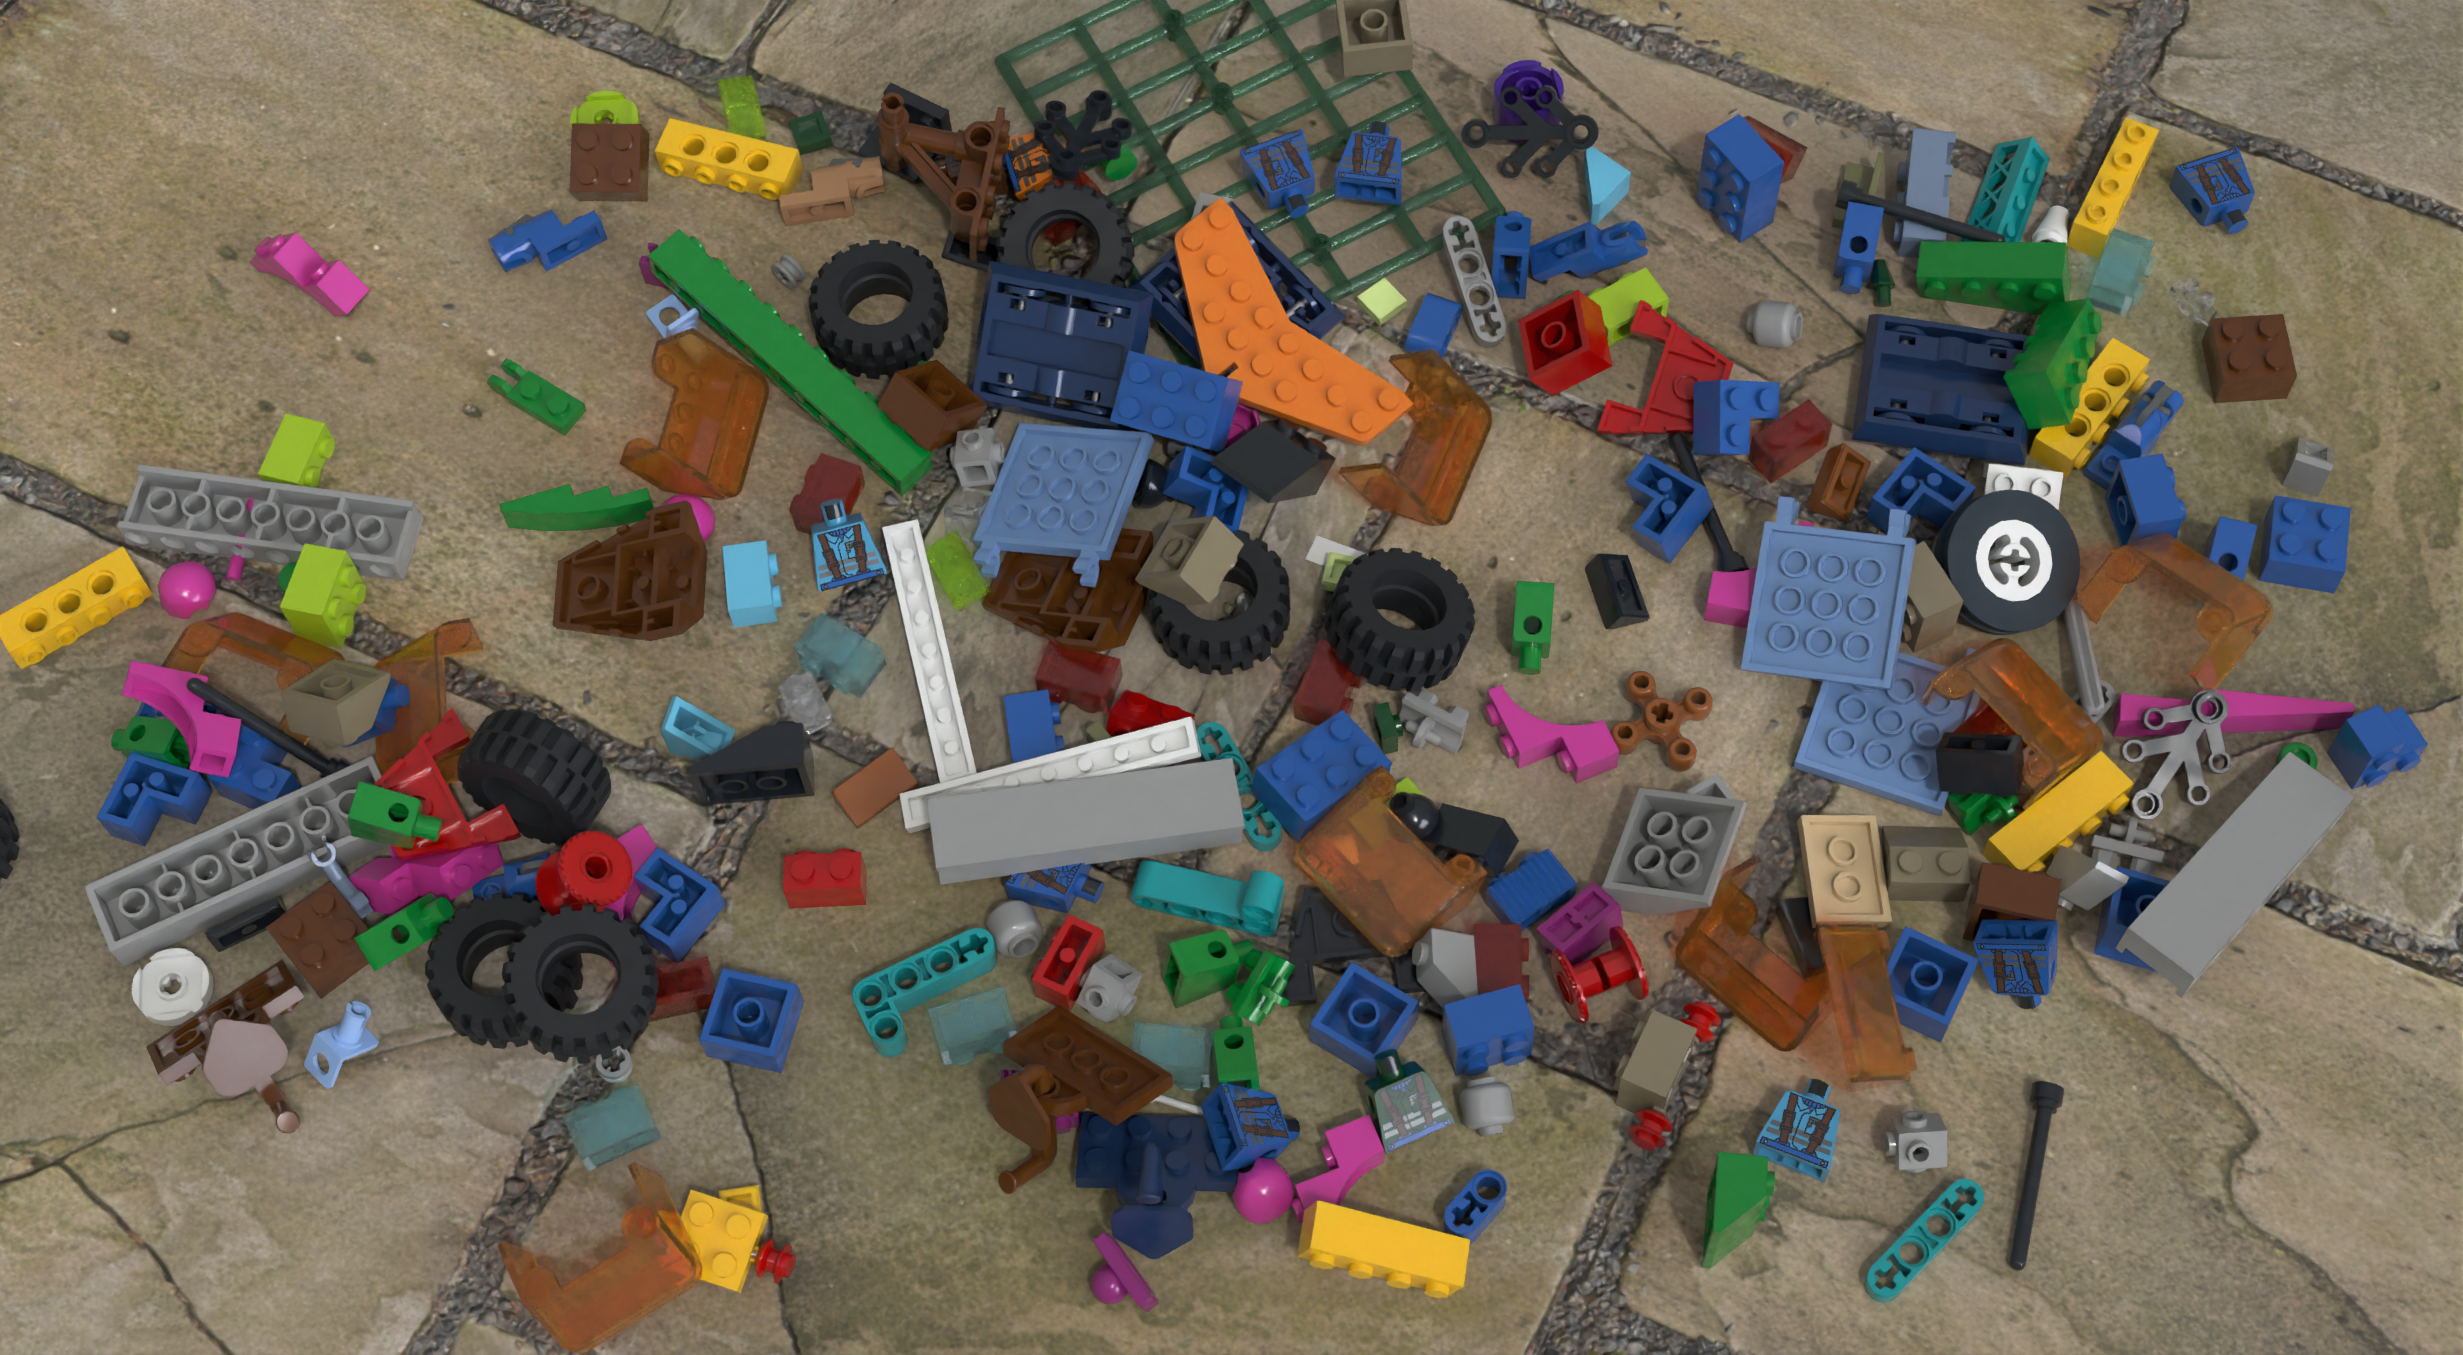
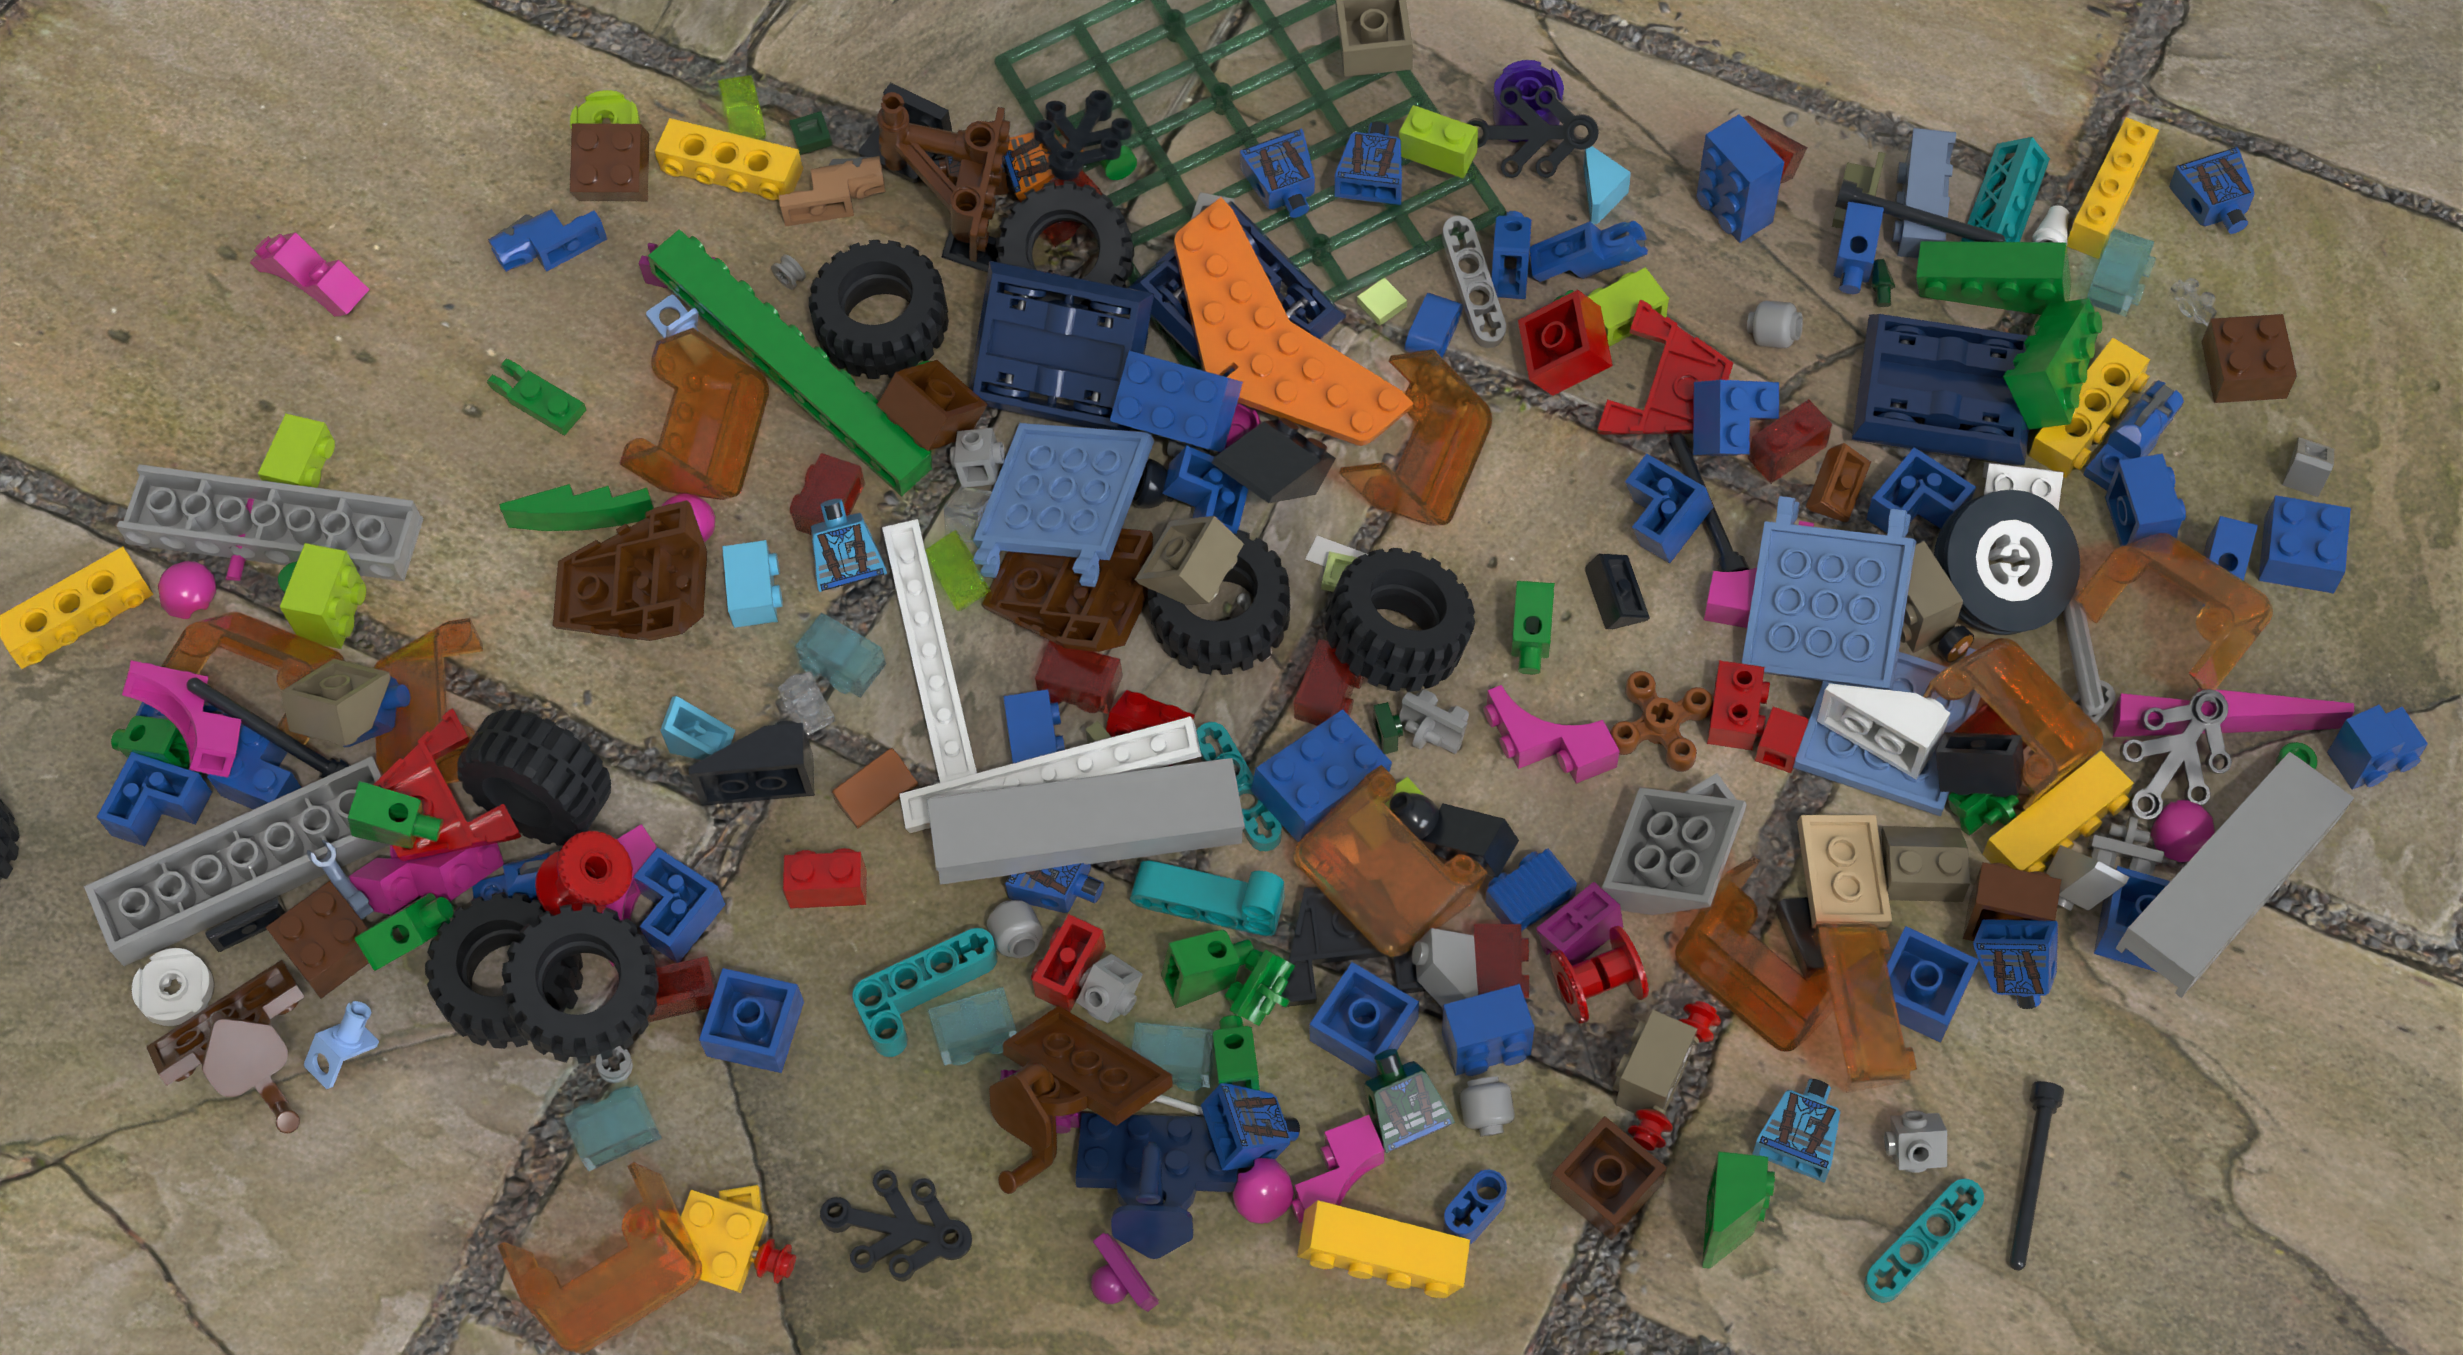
none -> black plant [820,1170,972,1282]
none -> lime brick [1399,105,1478,179]
none -> reddish brown brick [1550,1116,1667,1241]
none -> red brick [1707,660,1770,751]
none -> red panel [1755,706,1809,773]
none -> white slope [1817,684,1950,780]
none -> black tile [1937,625,1974,663]
none -> dark pink hair [2151,800,2215,862]

